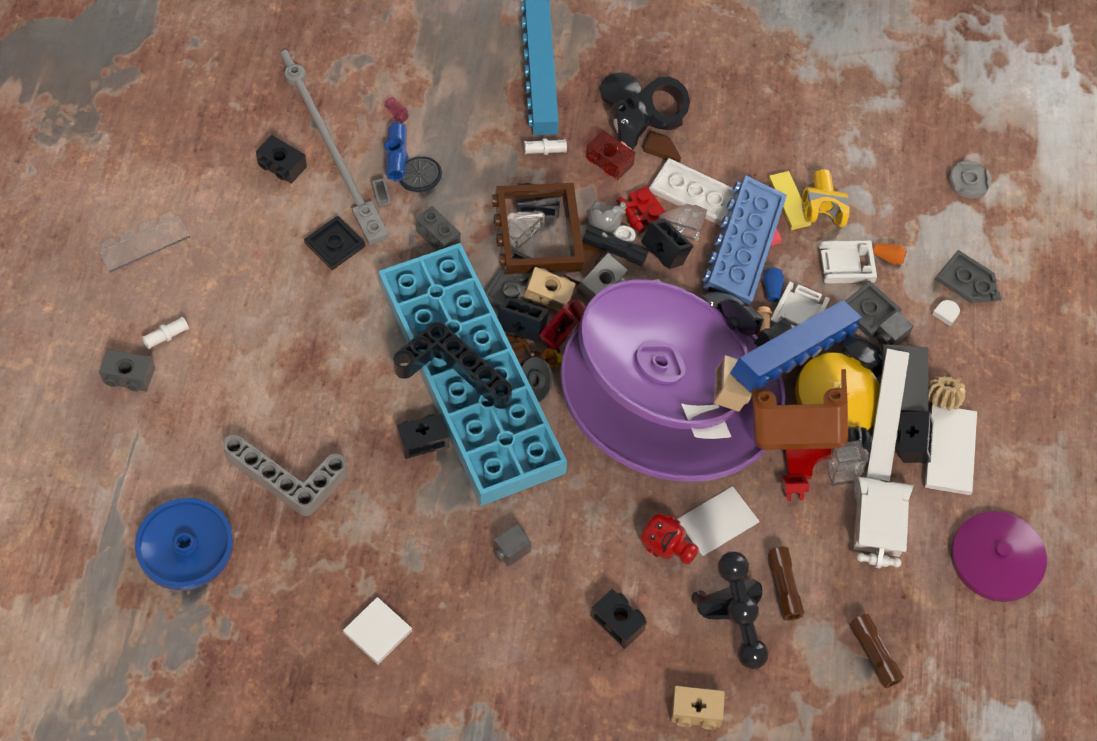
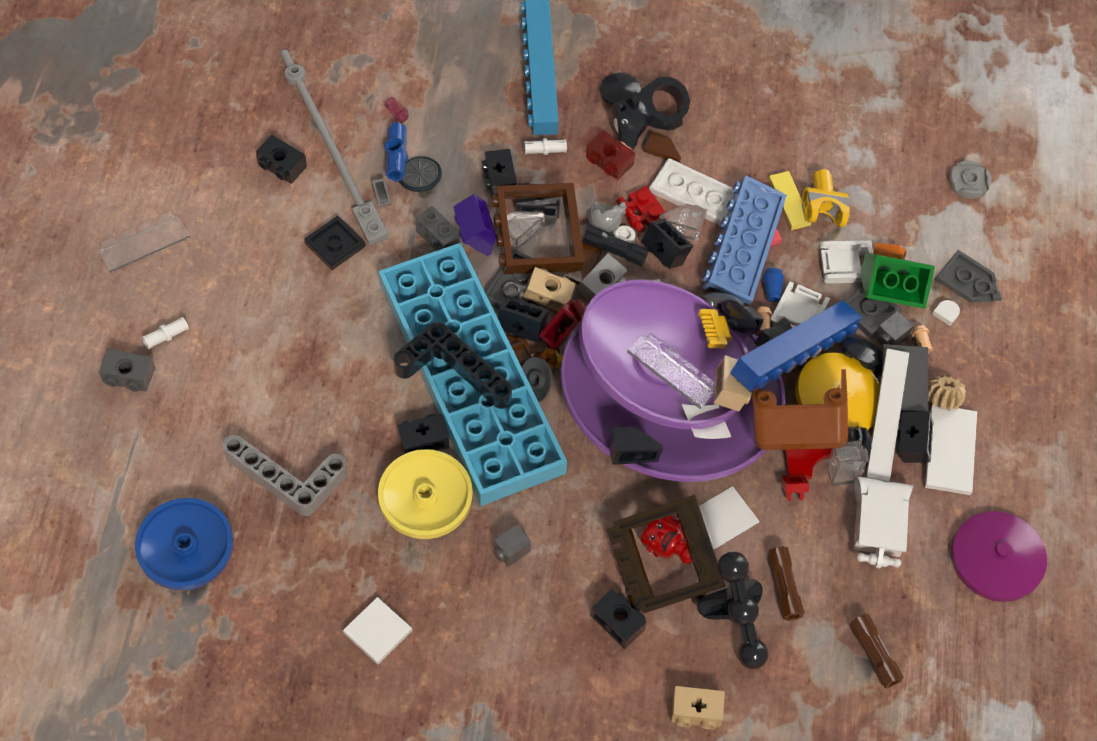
none -> light yellow dish [378,450,473,539]
none -> dark purple slope [453,194,497,256]
none -> black brick [481,149,517,198]
none -> dark brown hinge [606,495,726,614]
none -> black slope [607,426,663,465]
none -> clear windscreen [627,333,717,409]
none -> yellow piece [698,309,732,348]
none -> green slope [861,252,935,309]
none -> light nougat pin [912,325,933,354]

